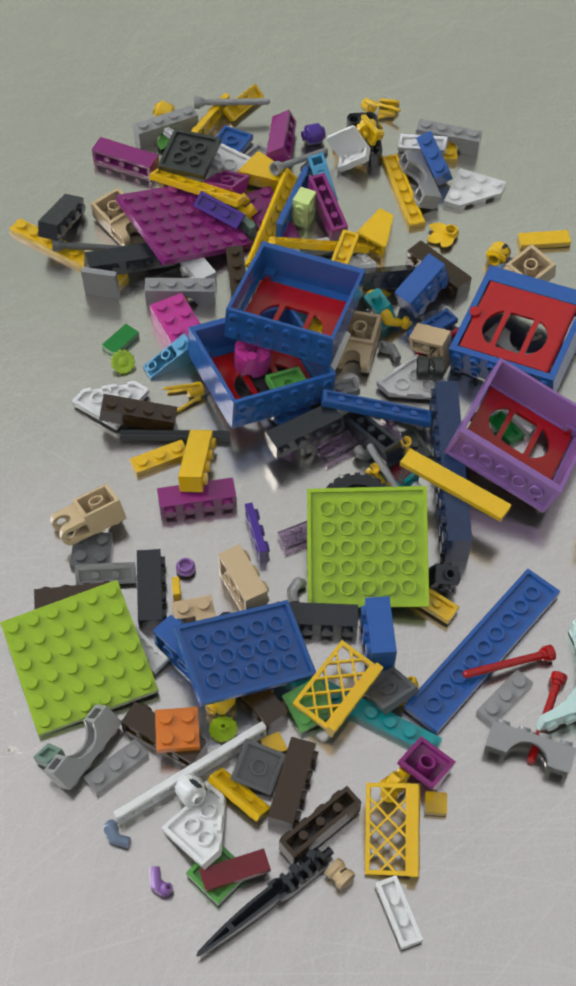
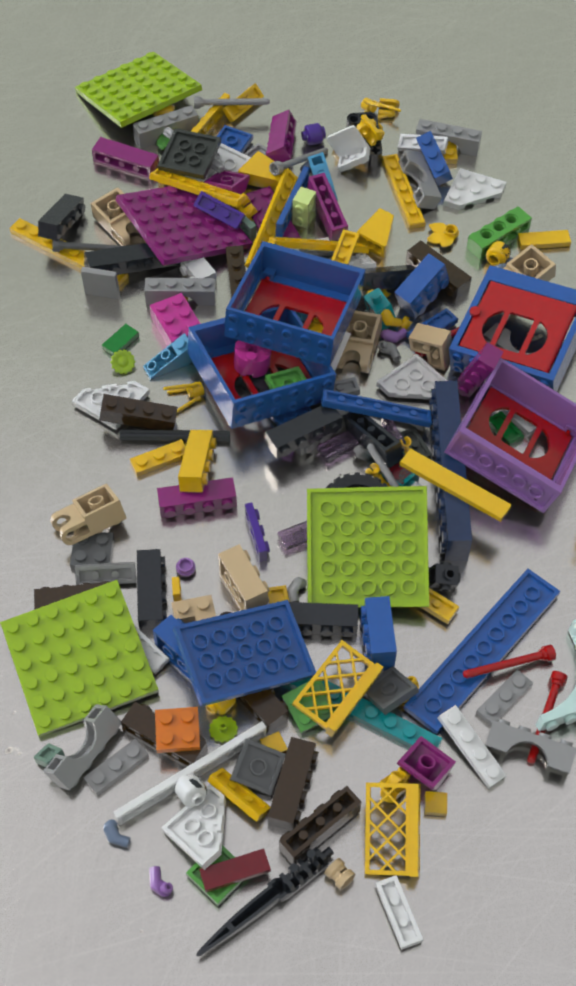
pearl dark grey wheel [416,356,444,380] -> none
none -> lime plate [75,52,202,128]
none -> yellow tile [268,585,289,604]
none -> medium lavender arm [380,328,407,343]
none -> white plate [438,705,507,789]
none -> magenta brick [457,342,503,398]
none -> bright green brick [467,206,532,260]

